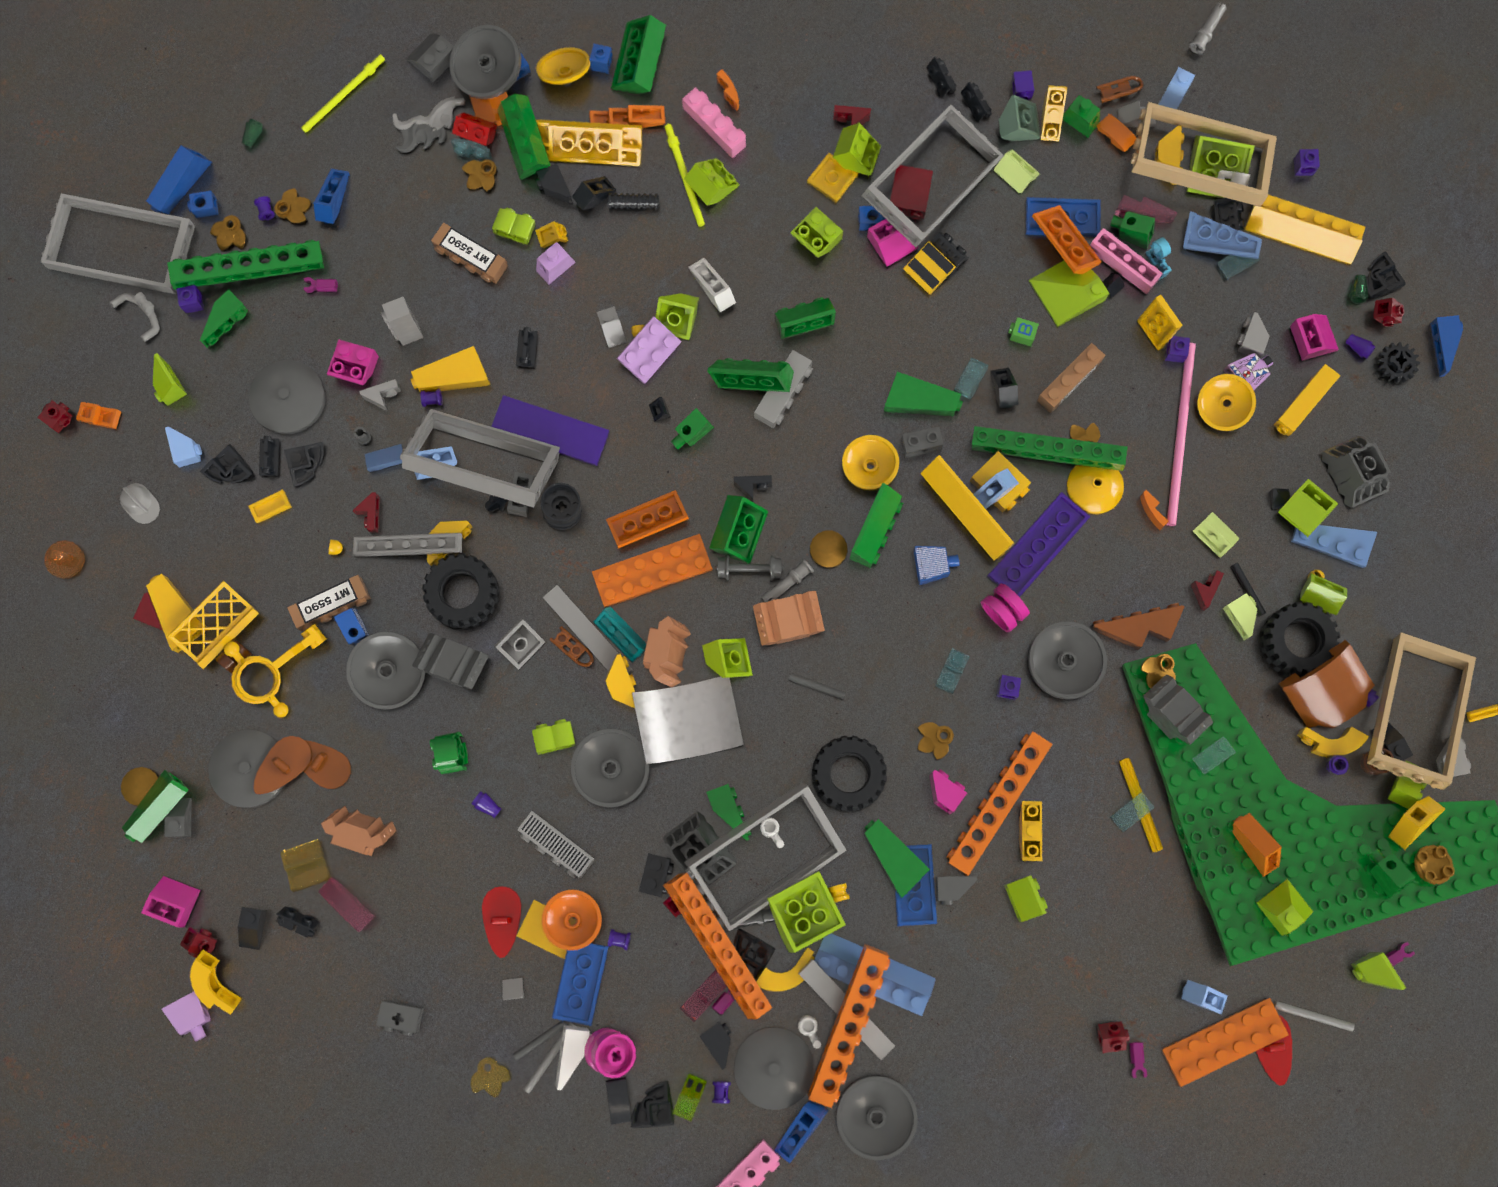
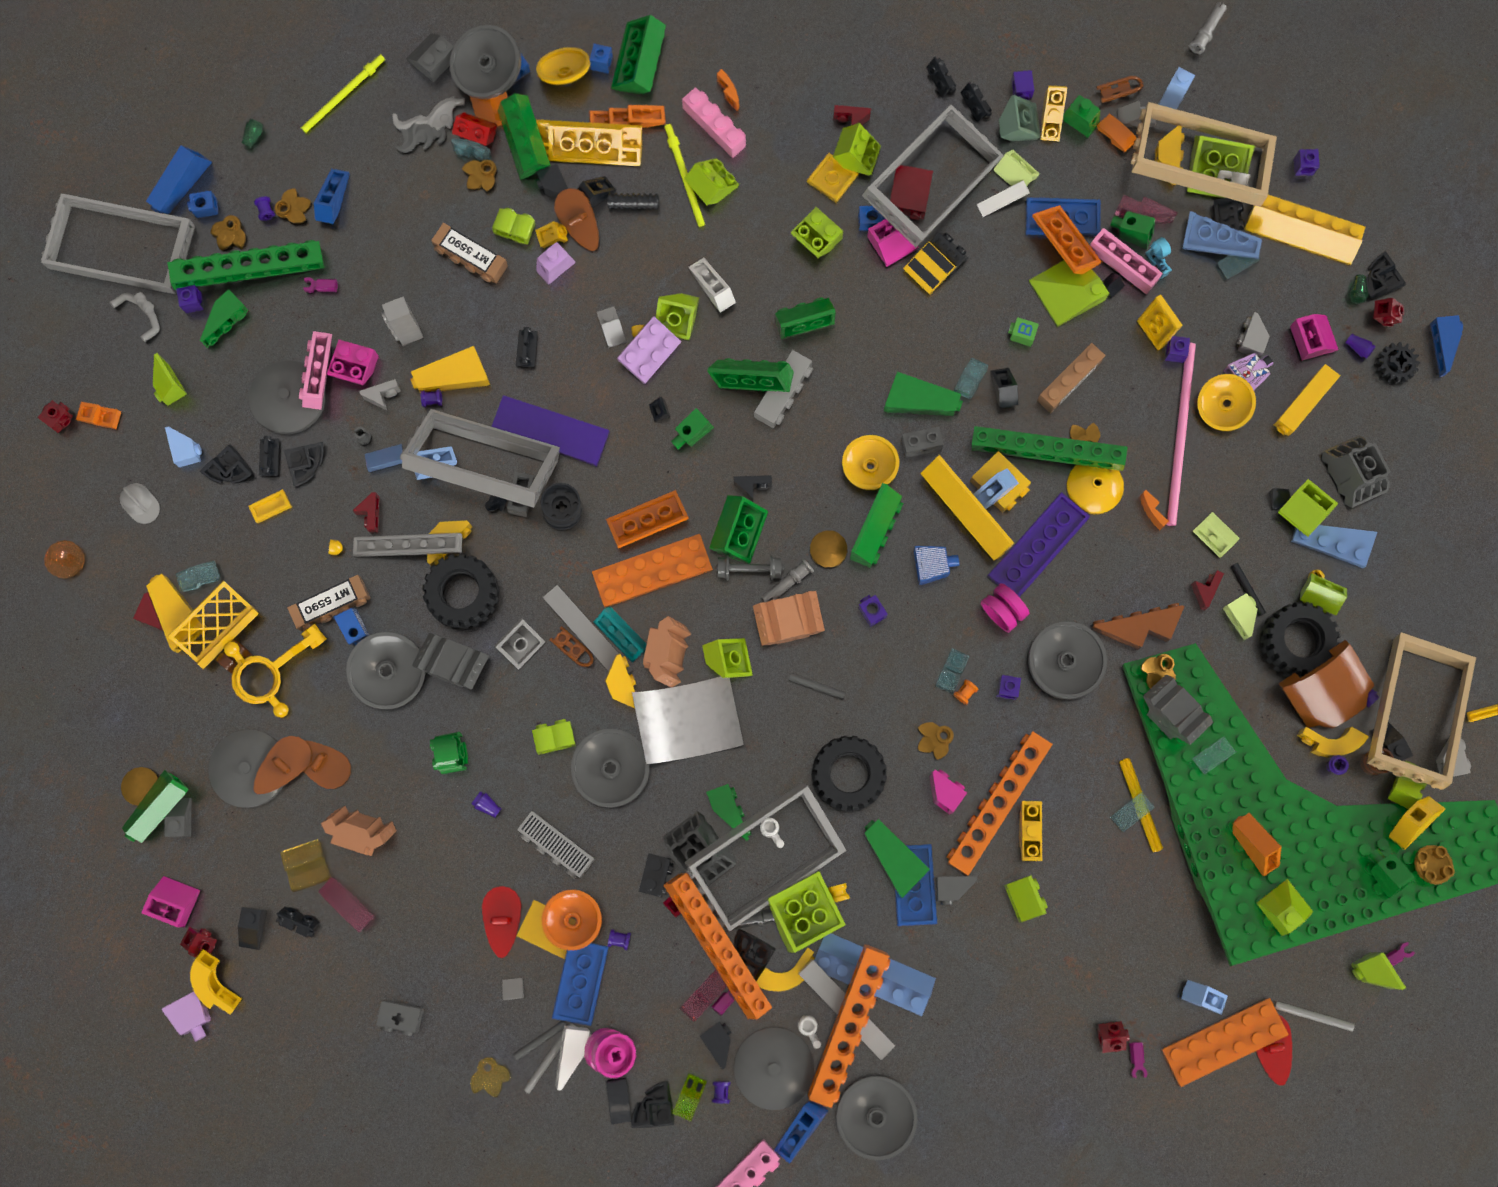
none -> clear light blue slope [176,561,220,592]
none -> bright pink brick [299,331,332,410]
none -> dark orange shield [554,188,599,251]
none -> dark purple brick [858,595,888,627]
none -> orange bush [953,679,979,705]
none -> white sticker [977,180,1030,217]

